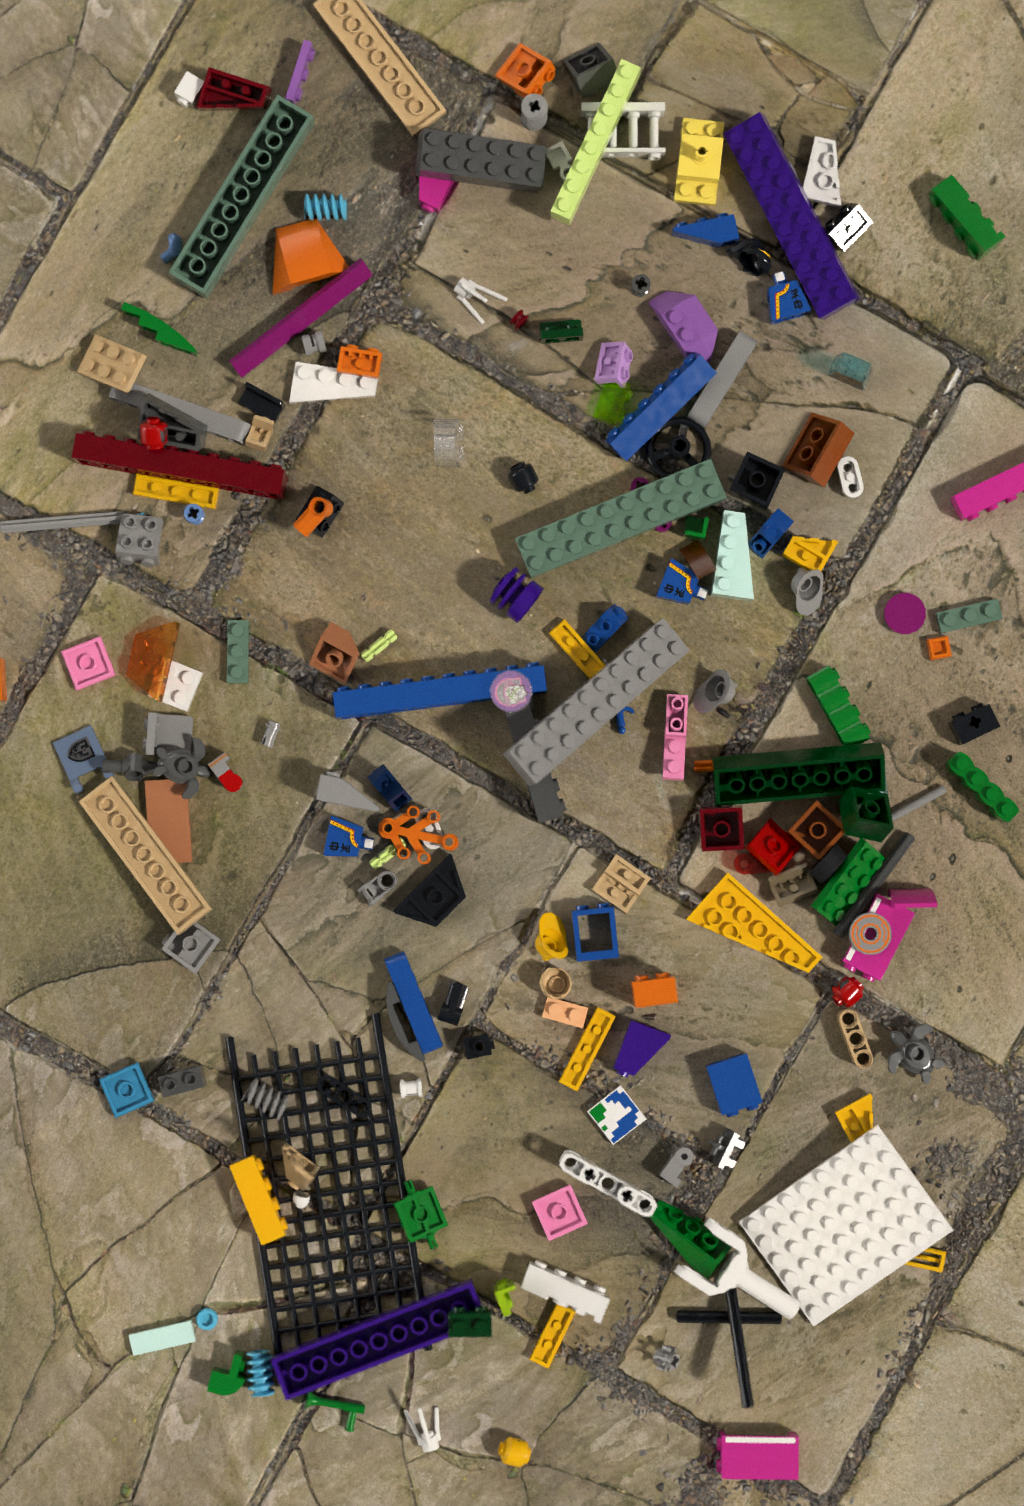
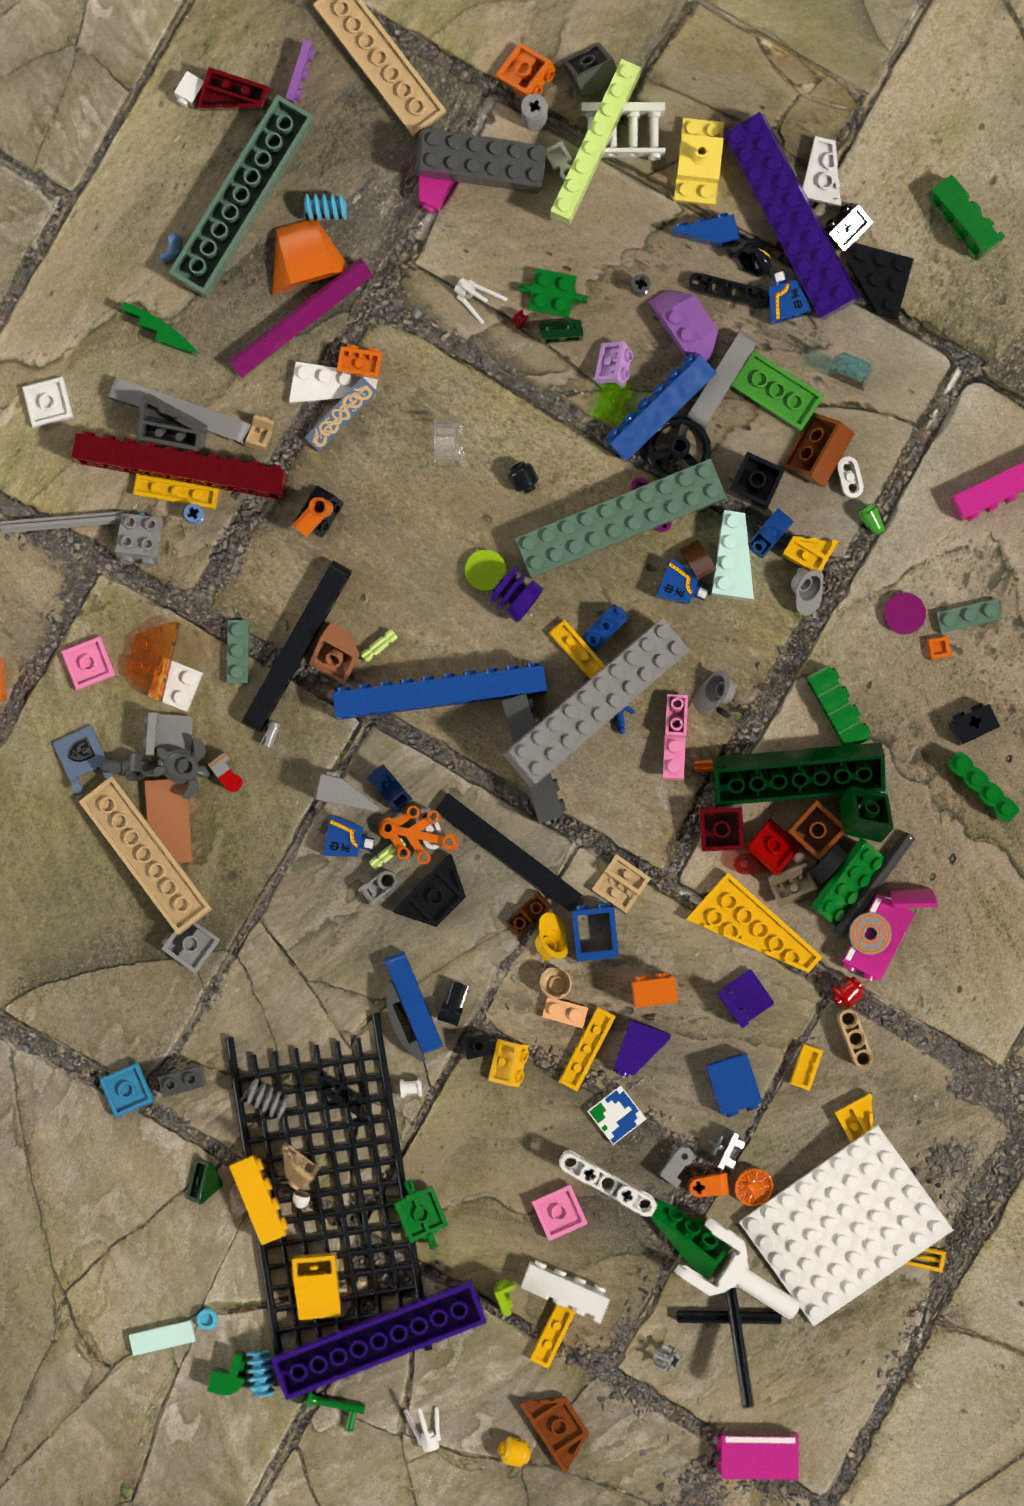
tan plate [77,334,147,394] -> none
red head [140,417,168,450] -> none
black panel [238,382,285,424] -> none
light grey wheel [302,331,327,356] -> none
dark green bracket [448,1306,492,1338] -> none
clear tile [490,670,532,713] -> none
green panel [683,516,709,541] -> none
dark grey animal [887,1024,945,1084] -> none
light grey bar [891,785,947,821] -> none
none -> white tile [22,377,74,428]
none -> dark green slope [186,1157,223,1204]
none -> black beam [242,560,352,733]
none -> yellow slope [292,1252,342,1320]
none -> tile [304,377,378,452]
none -> black tile [436,793,582,911]
none -> lime tile [465,550,506,591]
none -> yellow bracket [488,1039,529,1087]
none -> reddish brown slope [506,891,553,937]
none -> green plate [517,268,588,318]
none -> dark orange wing [520,1396,589,1474]
none -> orange piece [687,1172,729,1198]
none -> black beam [688,273,768,309]
none -> dark purple bracket [716,969,774,1029]
none -> bright green plate [731,351,824,432]
none -> orange wheel [734,1168,774,1206]
none -> yellow plate [789,1044,823,1091]
none -> black plate [847,242,914,320]
none -> bright green cone [858,503,885,536]

